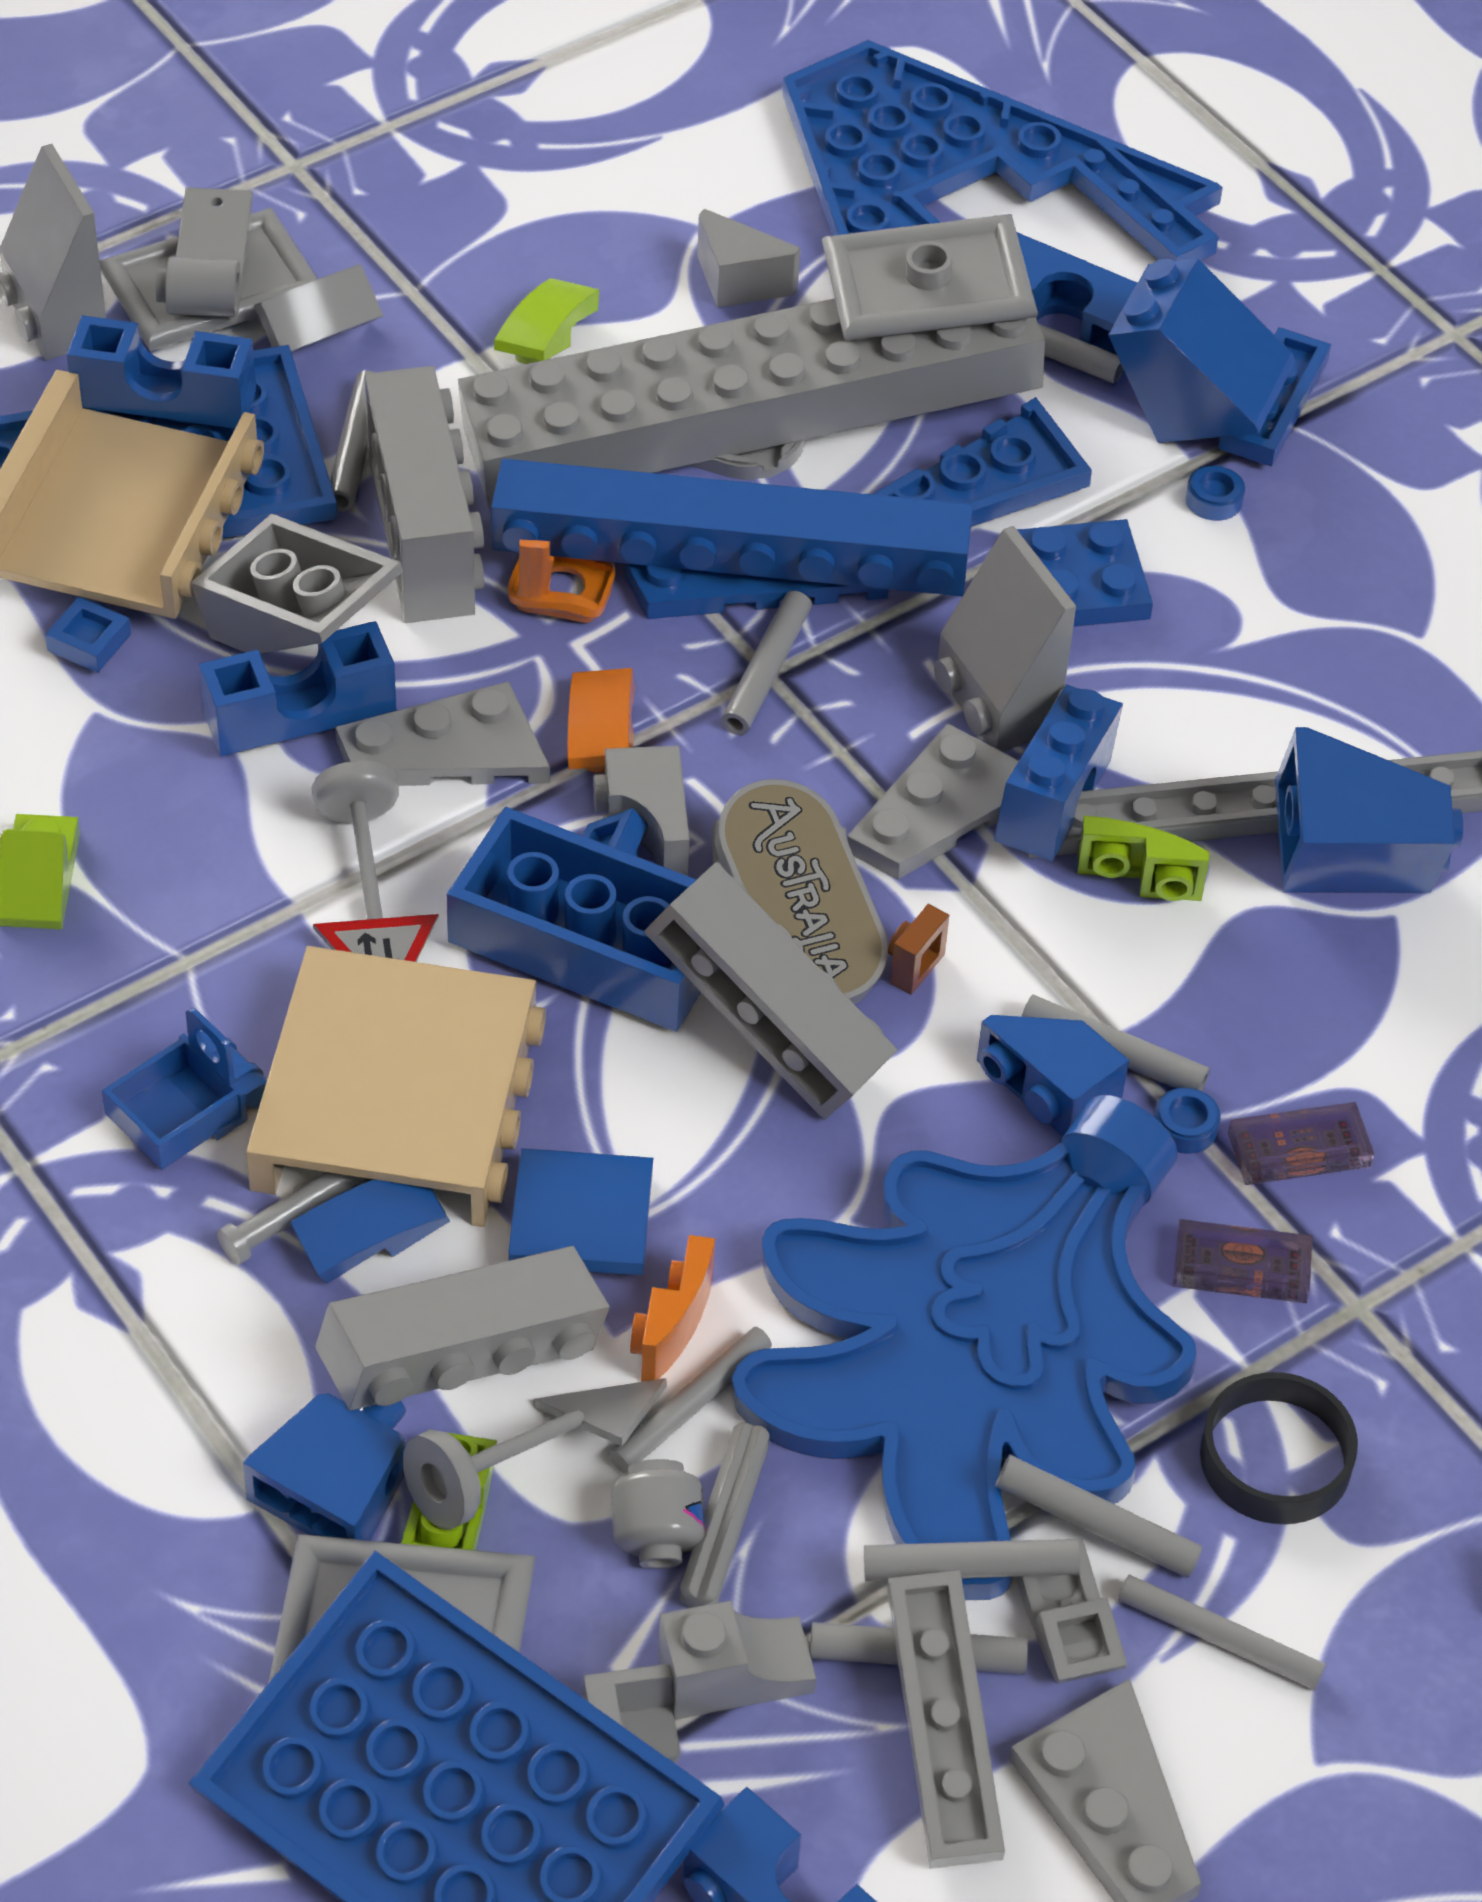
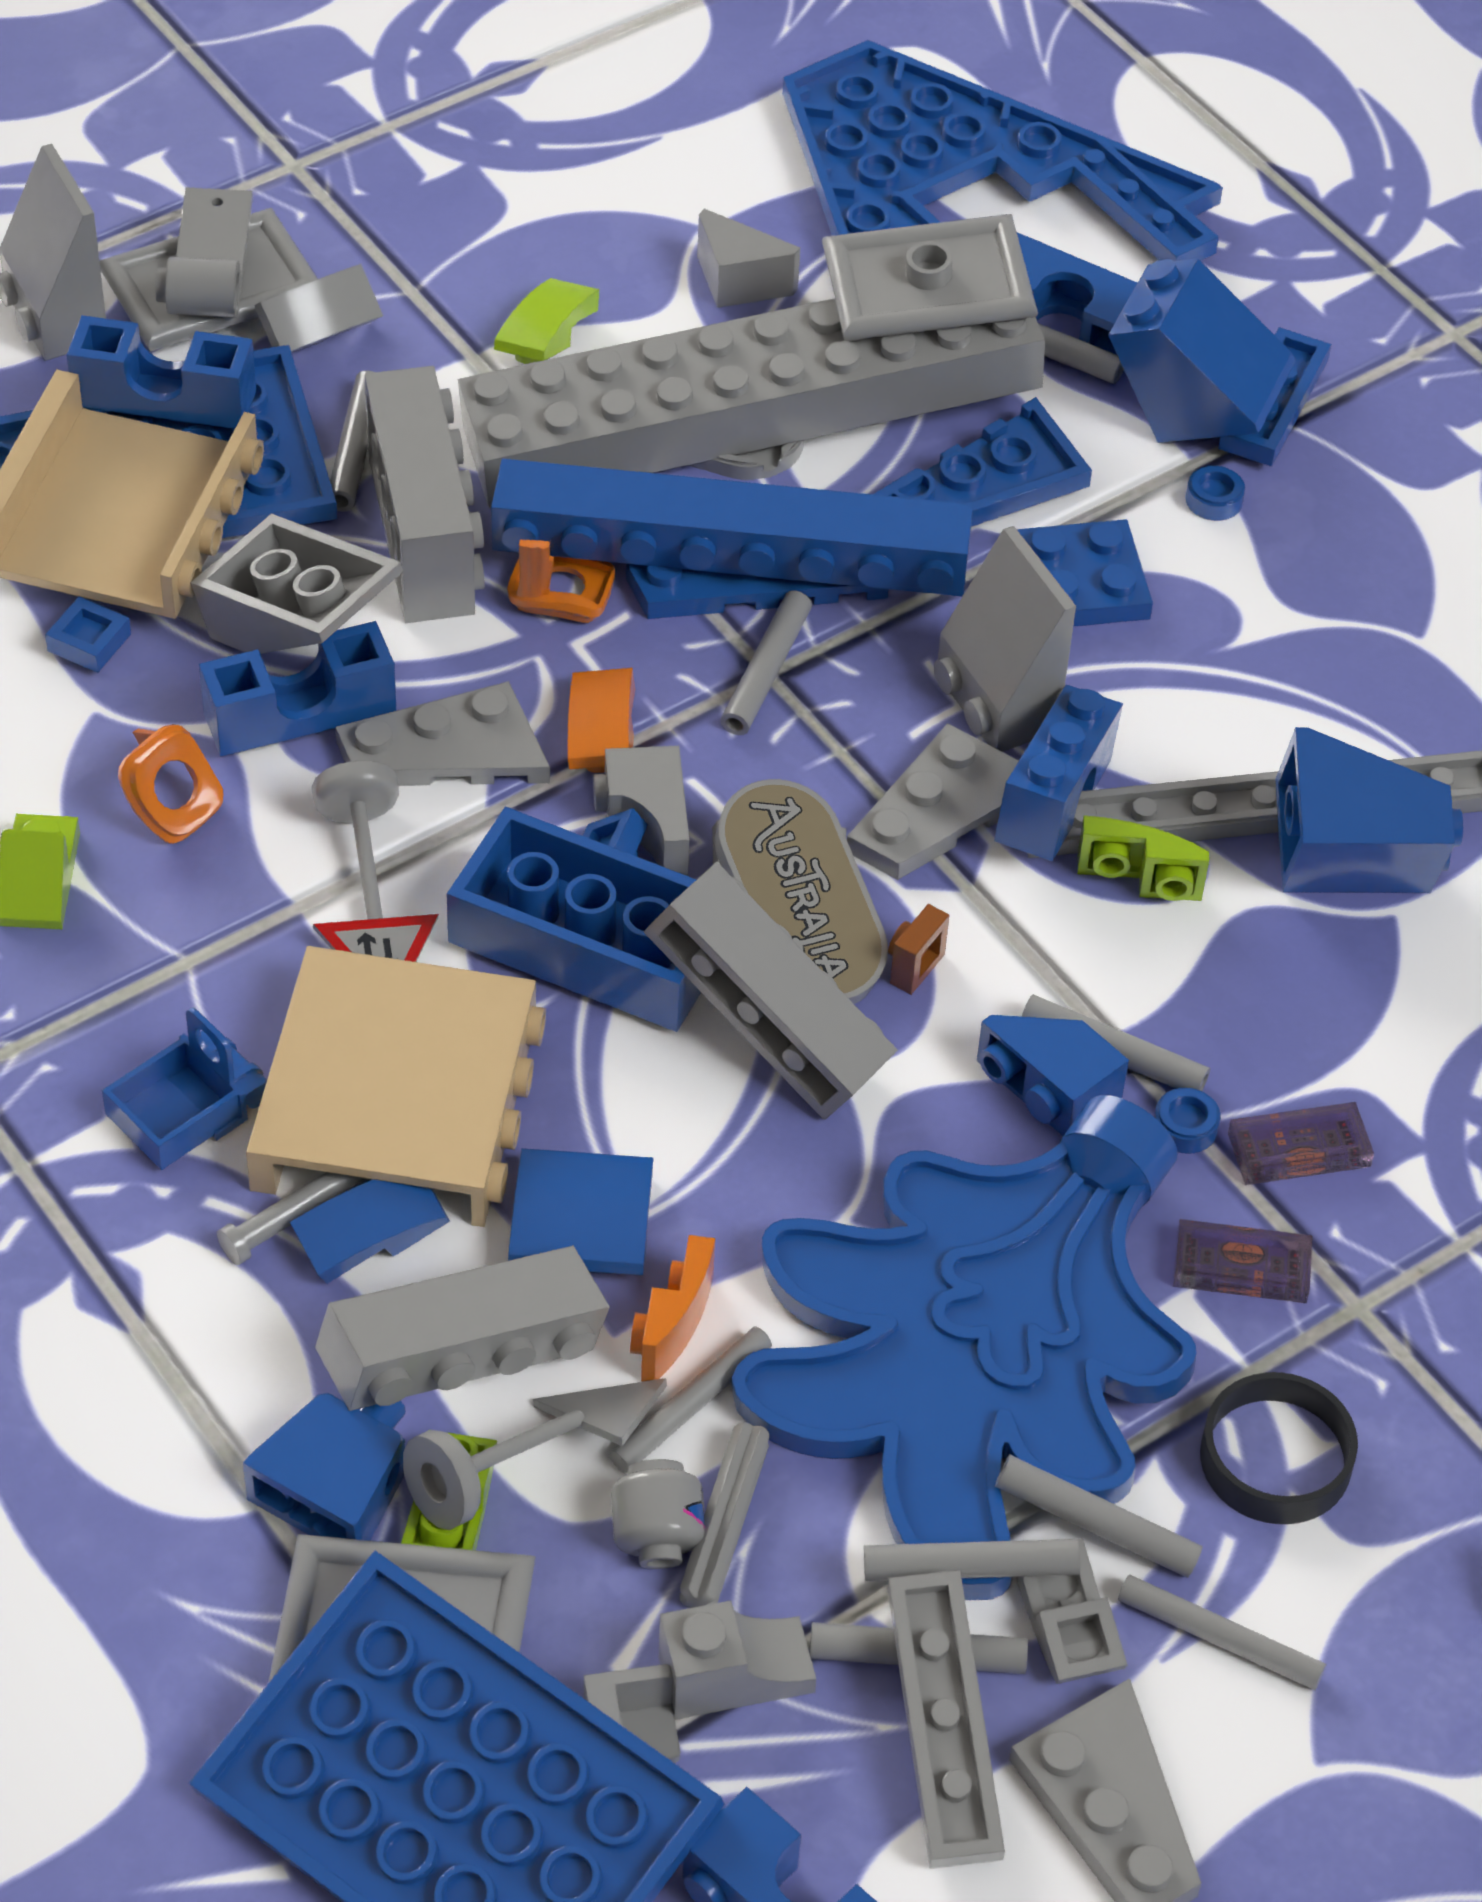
none -> orange piece [118,724,224,844]

